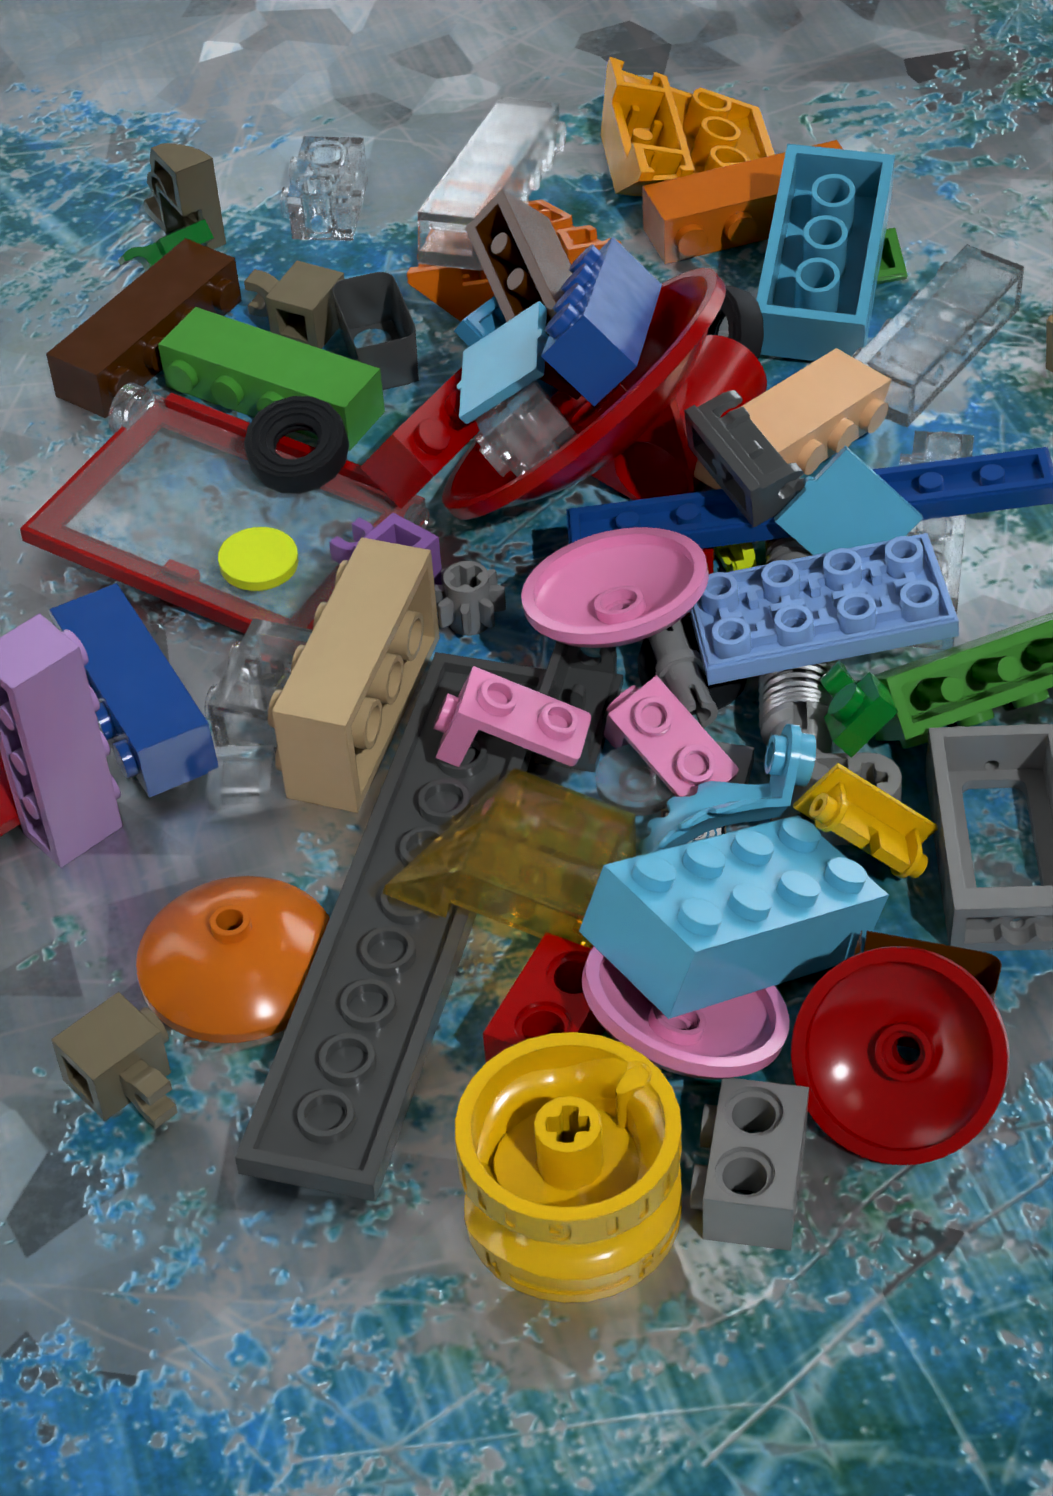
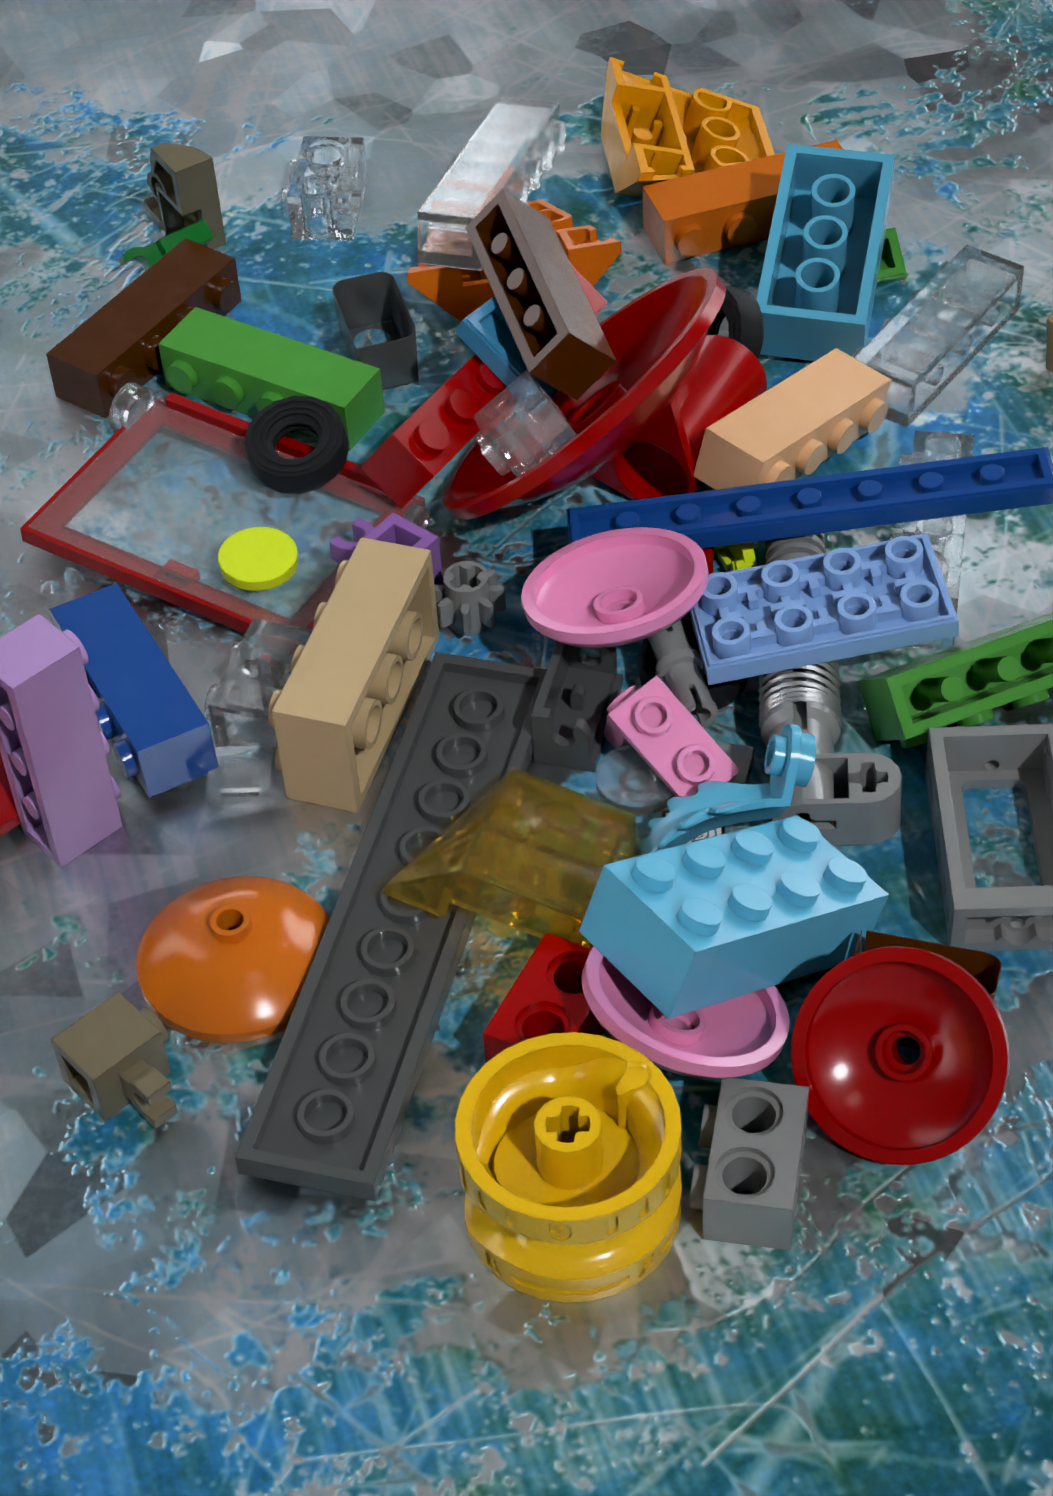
dark tan brick [244,260,345,349] -> none
bright pink bracket [433,666,591,767] -> none
medium azure piece [457,301,549,424] -> none
blue brick [541,237,662,407] -> none
dark grey hinge [684,390,804,528] -> none
medium azure piece [774,445,923,555] -> none
yellow hinge [793,763,938,879] -> none
green plate [820,661,898,758] -> none

